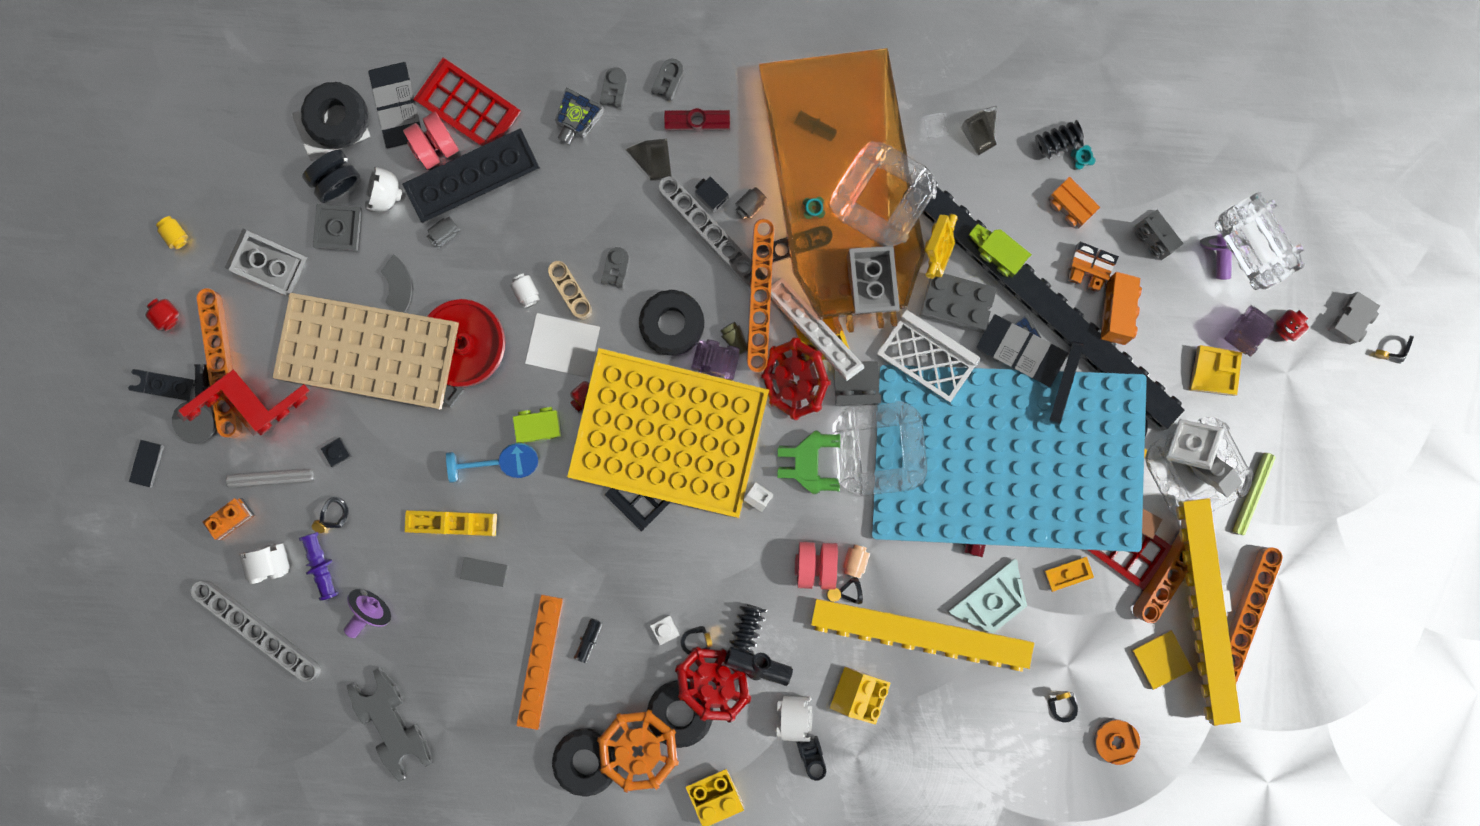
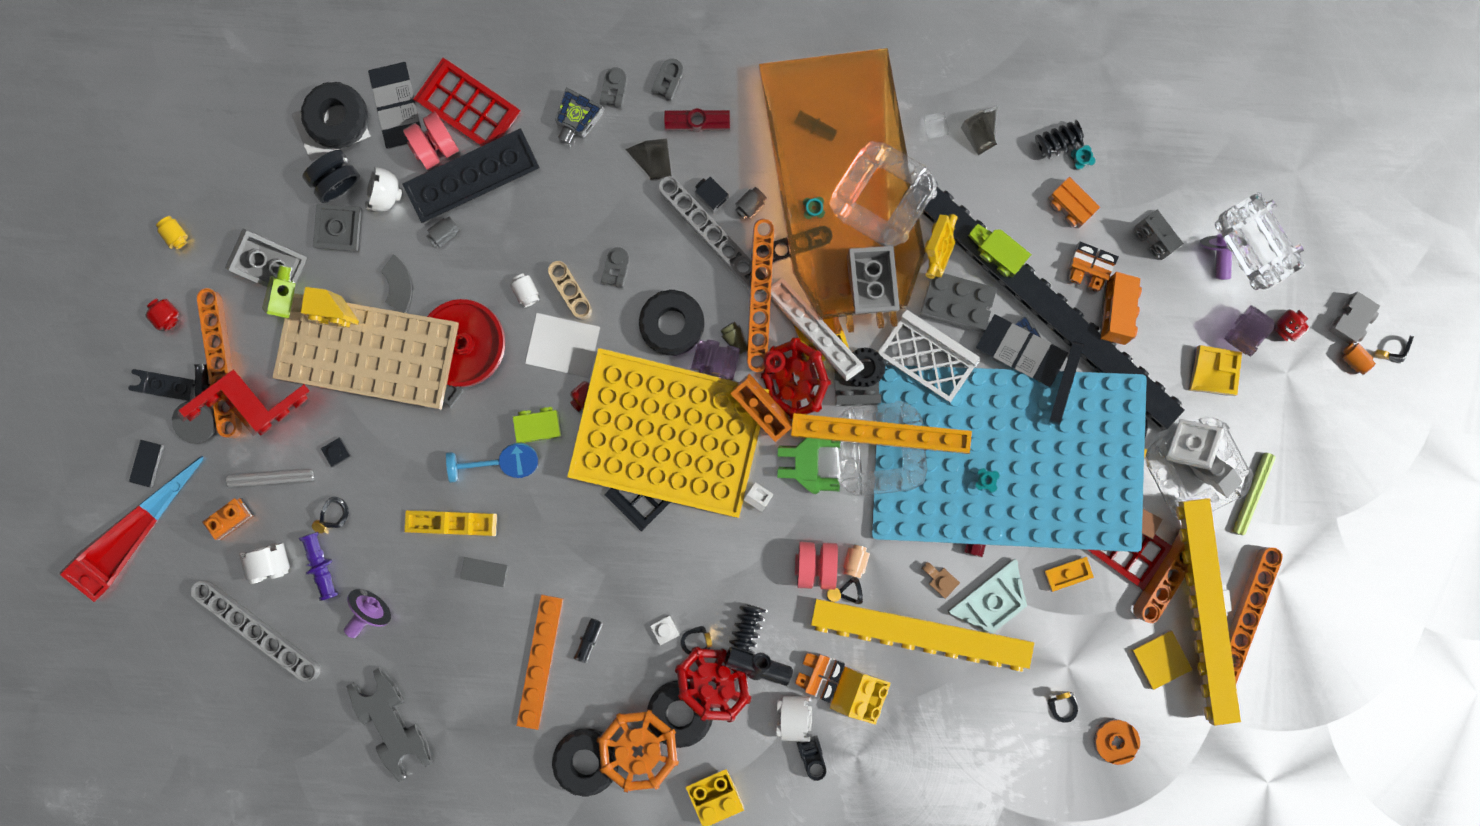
none -> red plate [60,456,203,602]
none -> lime torso [262,265,296,318]
none -> yellow slope [301,287,359,328]
none -> orange brick [730,373,793,442]
none -> red plate [763,350,785,373]
none -> light orange plate [791,413,972,454]
none -> orange hips [795,653,845,703]
none -> black tyre [849,347,886,387]
none -> medium nougat plate [922,562,960,599]
none -> teal plate [976,468,1000,493]
none -> orange brick [1342,343,1376,375]

